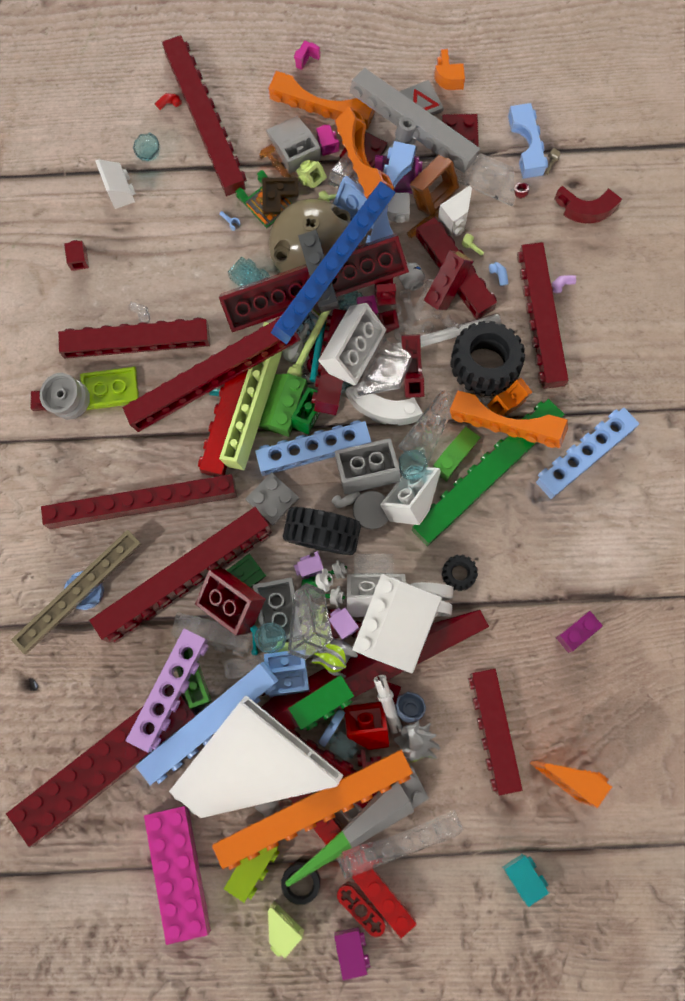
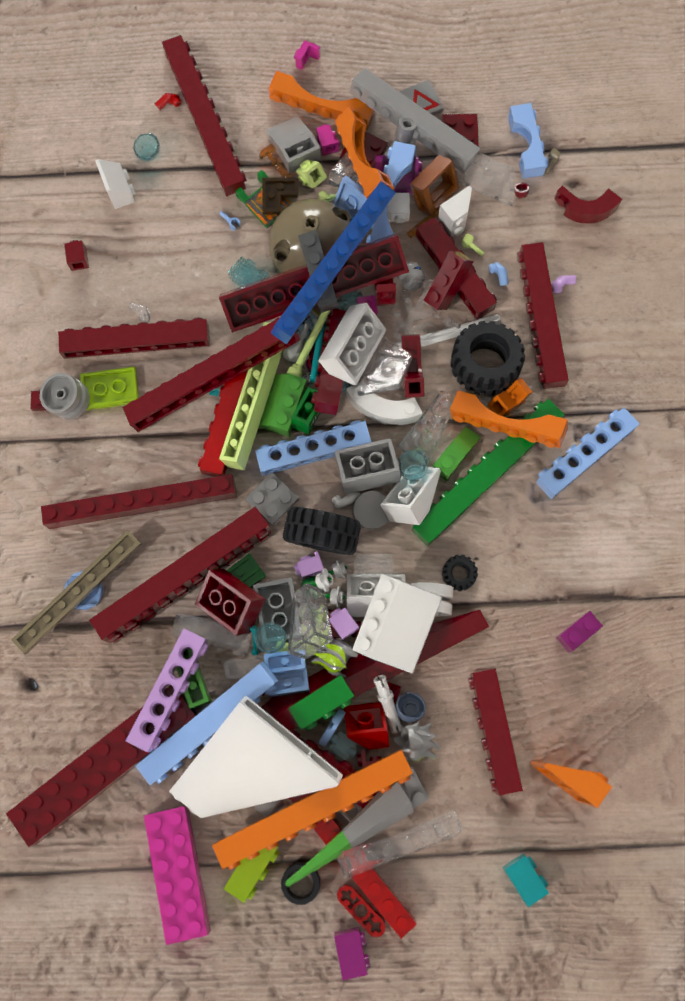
yellowish green slope [268,901,304,958] -> none
dark red slope [378,309,400,334] -> none
orange brick [434,49,465,90] -> none

